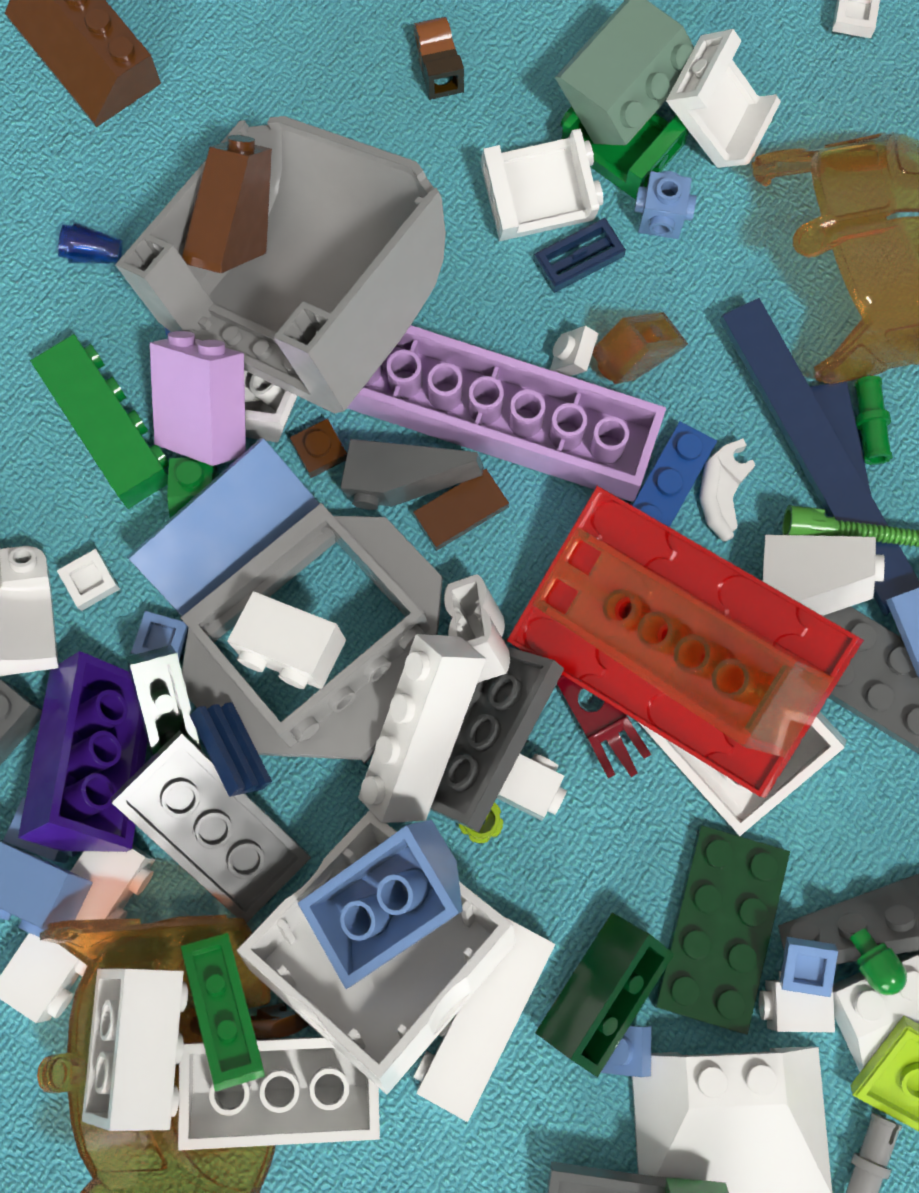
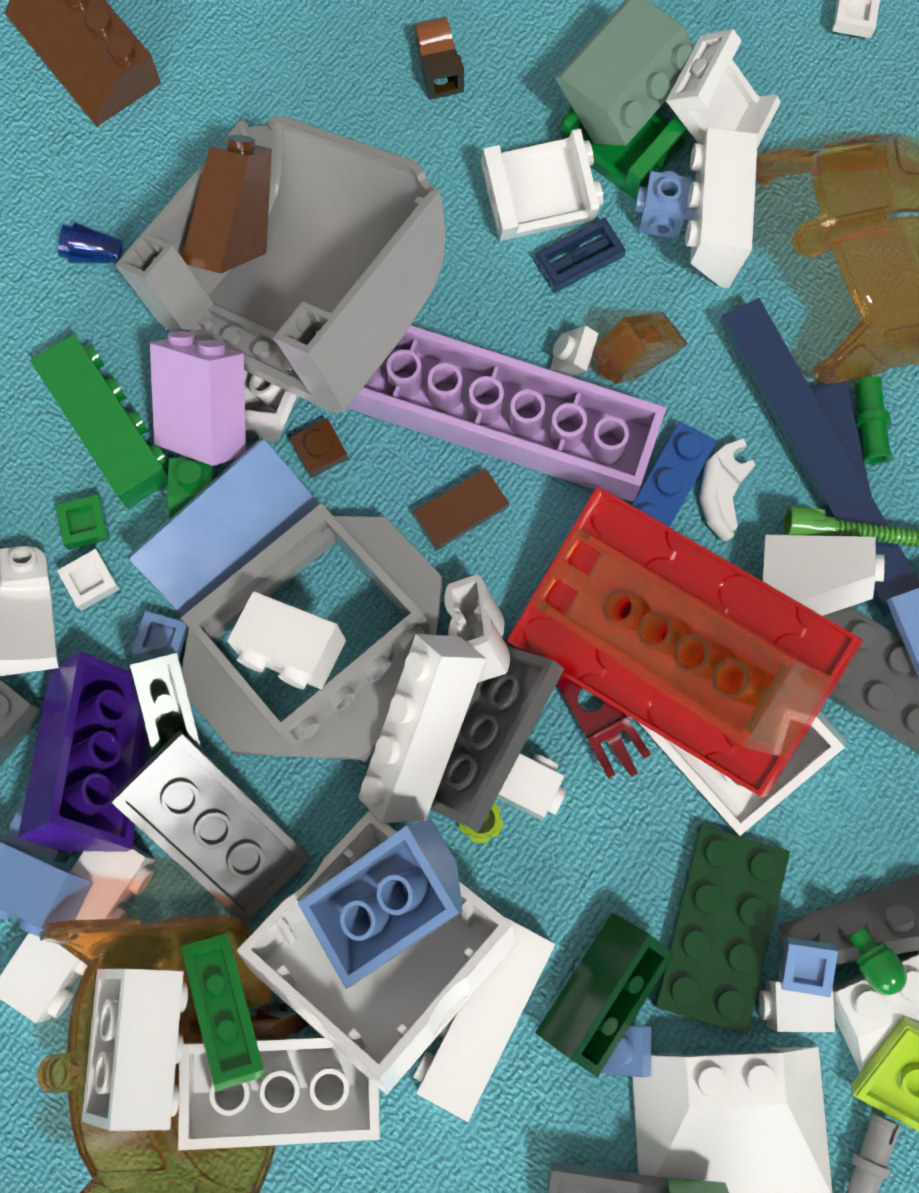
dark blue tile [189,702,272,797] -> none
dark grey slope [341,439,484,510] -> none
none -> green plate [55,494,111,550]
none -> white slope [685,127,758,288]

